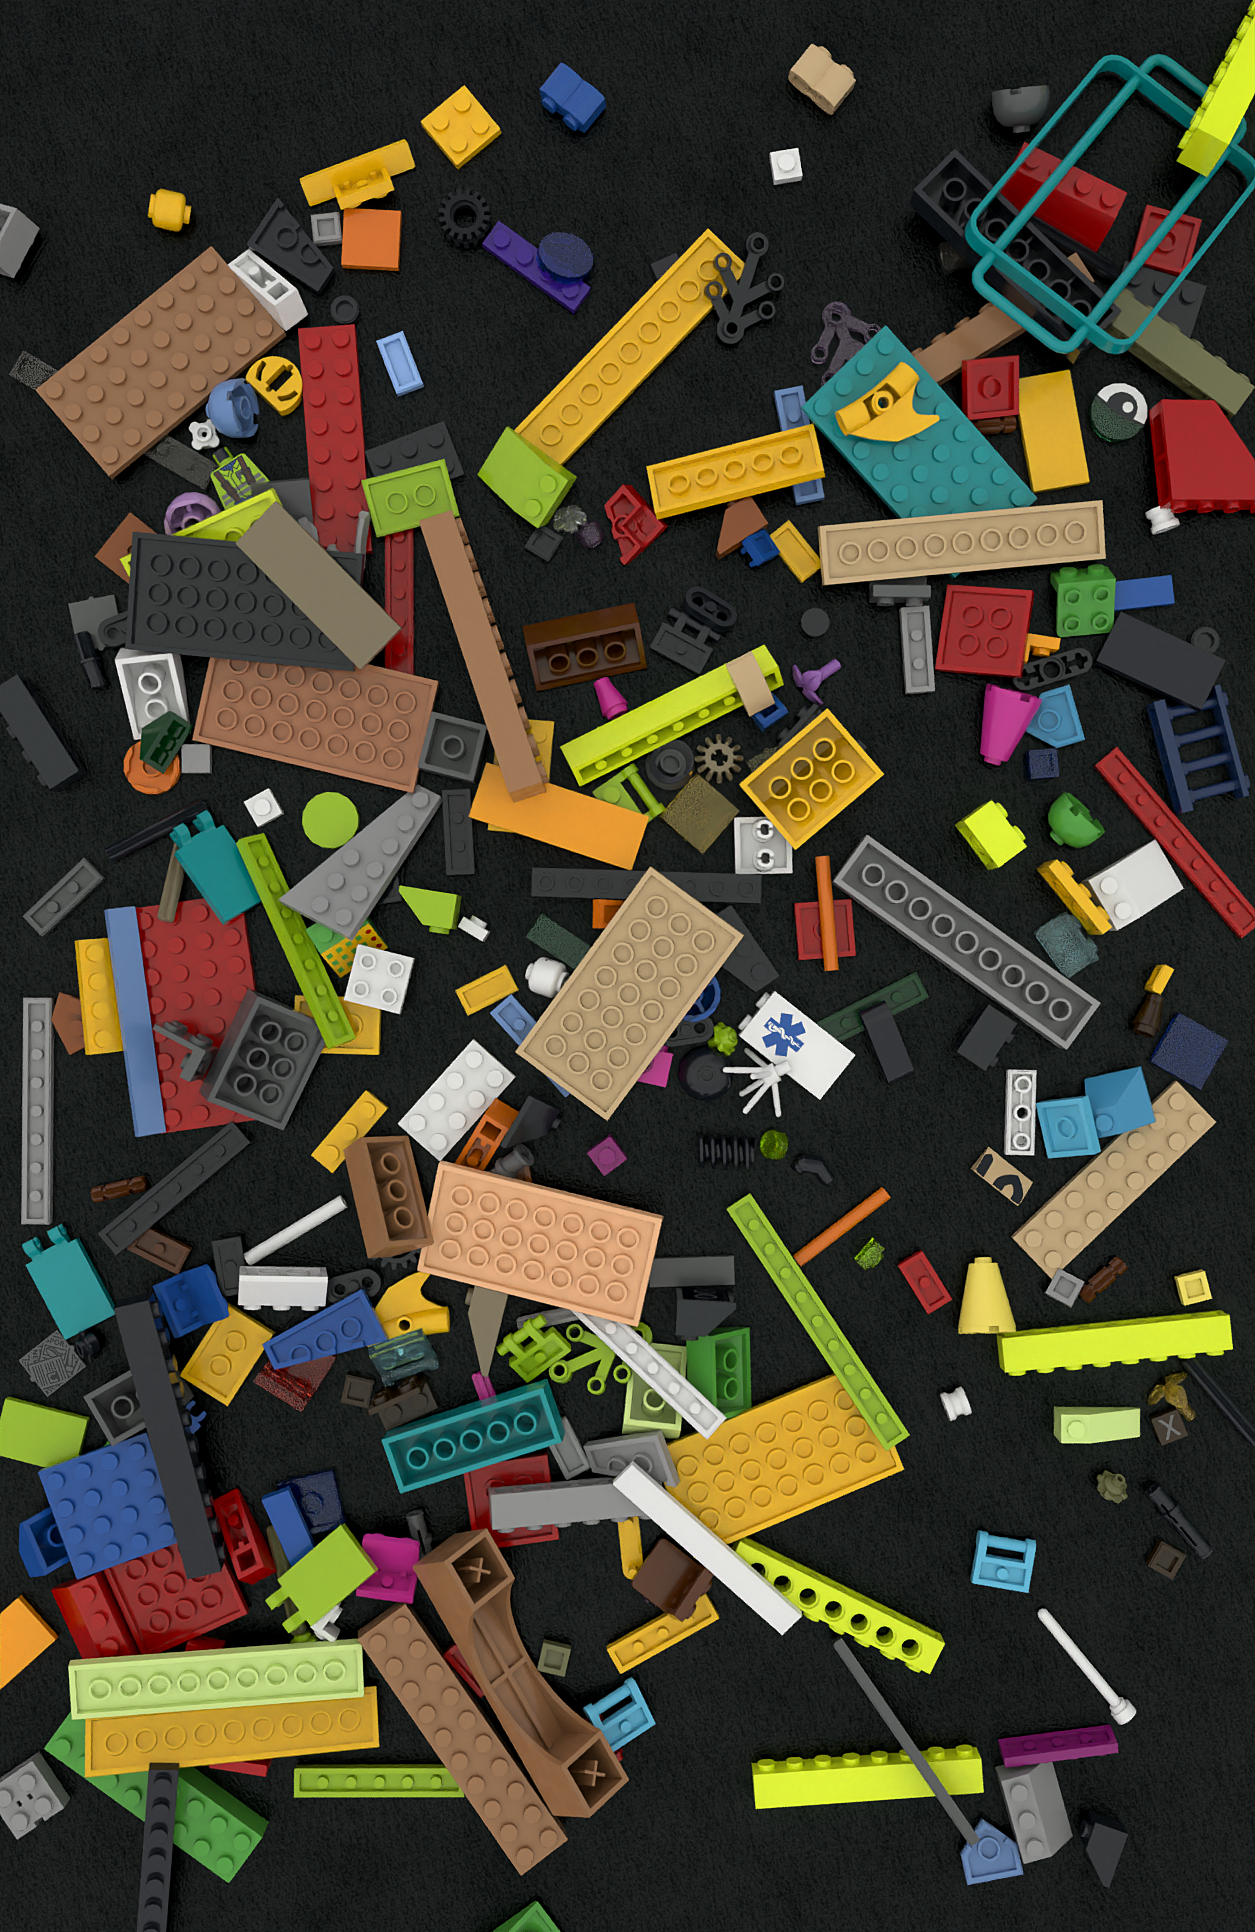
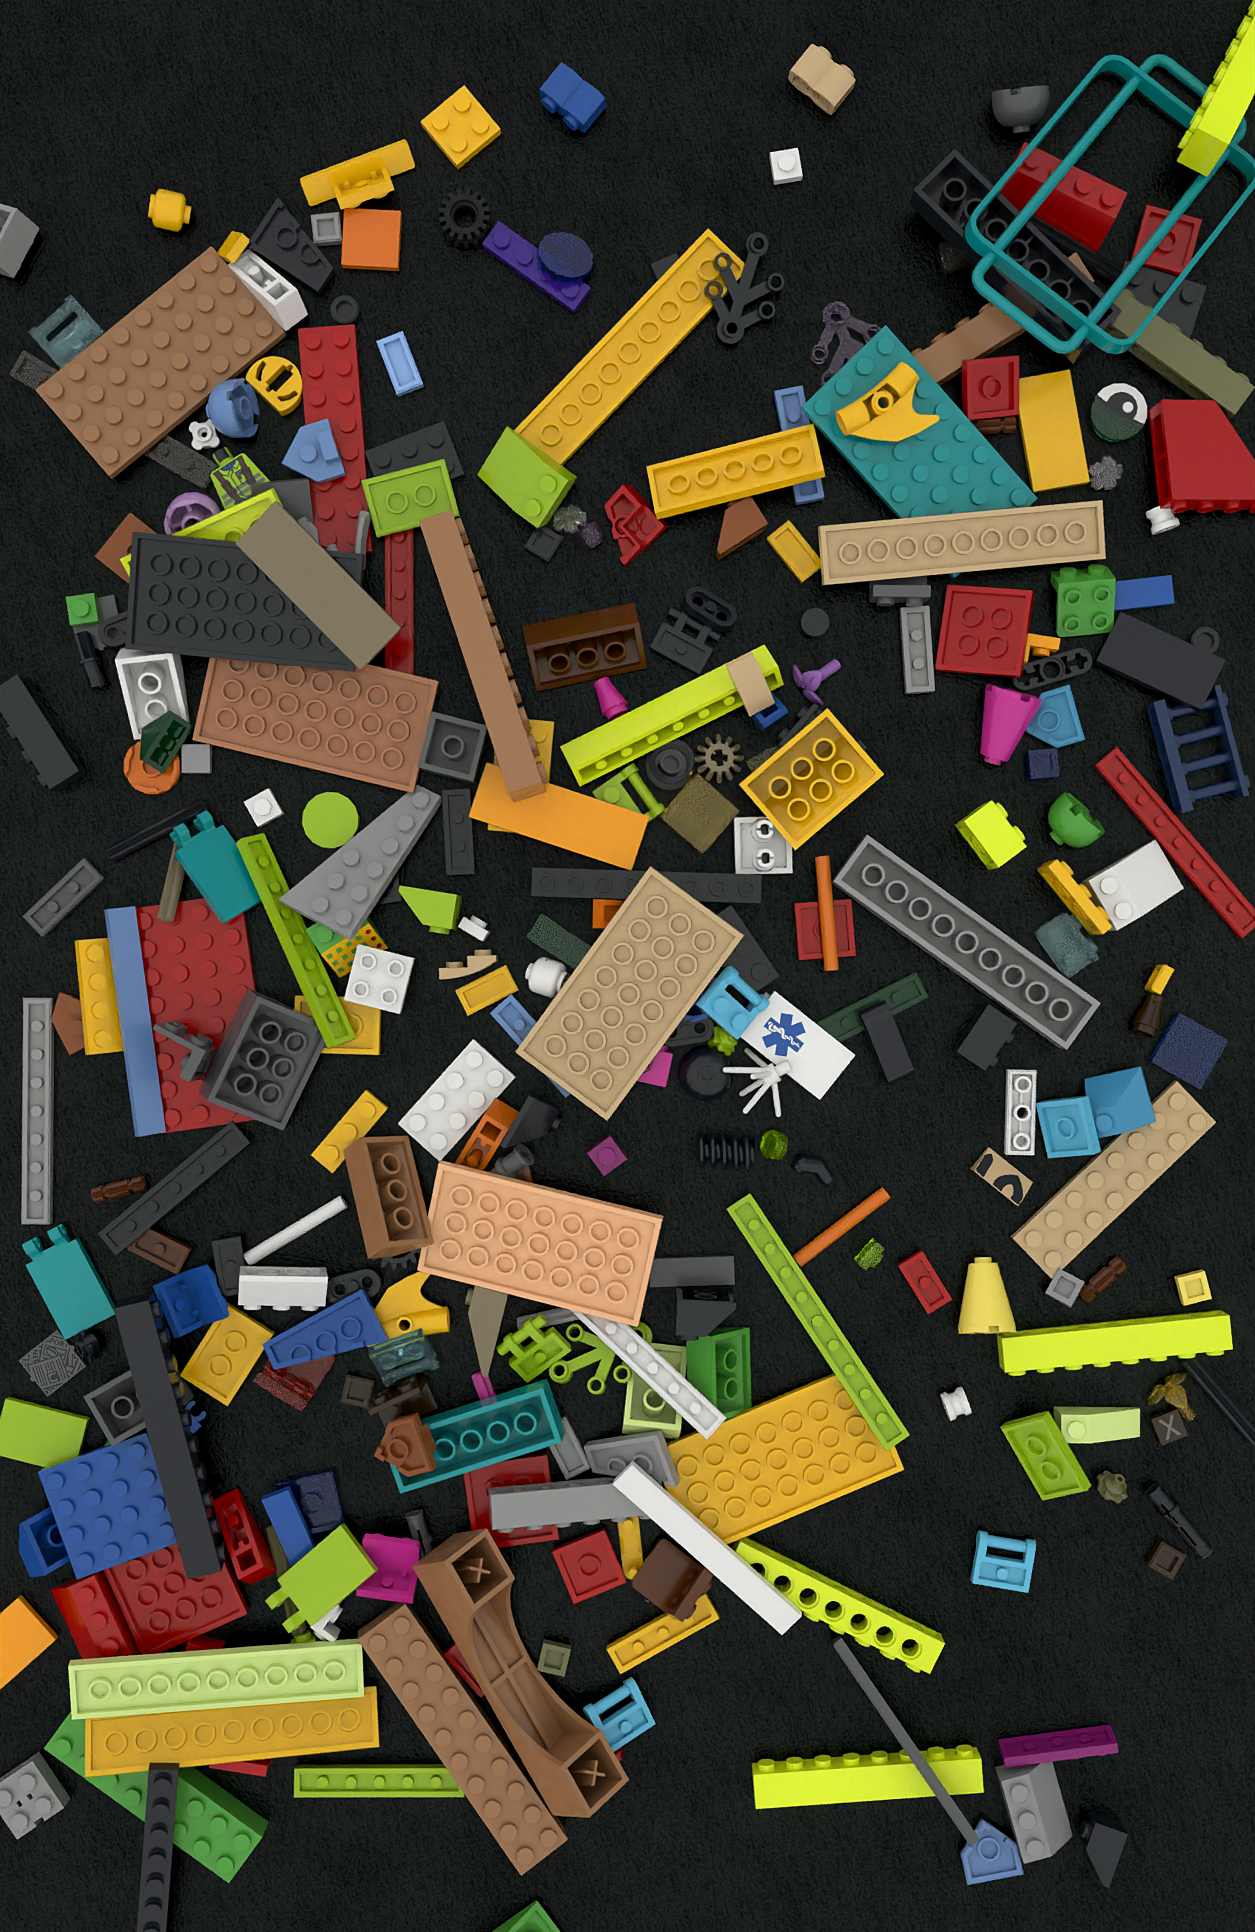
blue tile [741,529,780,567] -> none
white piece [1038,1608,1136,1725] -> none
none -> clear light blue plate [28,294,105,369]
none -> bright green plate [66,593,101,627]
none -> yellow tile [217,231,249,263]
none -> medium blue plate [282,418,346,484]
none -> dark orange plate [374,1413,437,1477]
none -> tan slope [439,950,498,979]
none -> red plate [552,1527,626,1604]
none -> medium azure plate [696,966,770,1040]
none -> lime tile [1000,1411,1091,1501]
none -> clear plant [1088,455,1123,490]

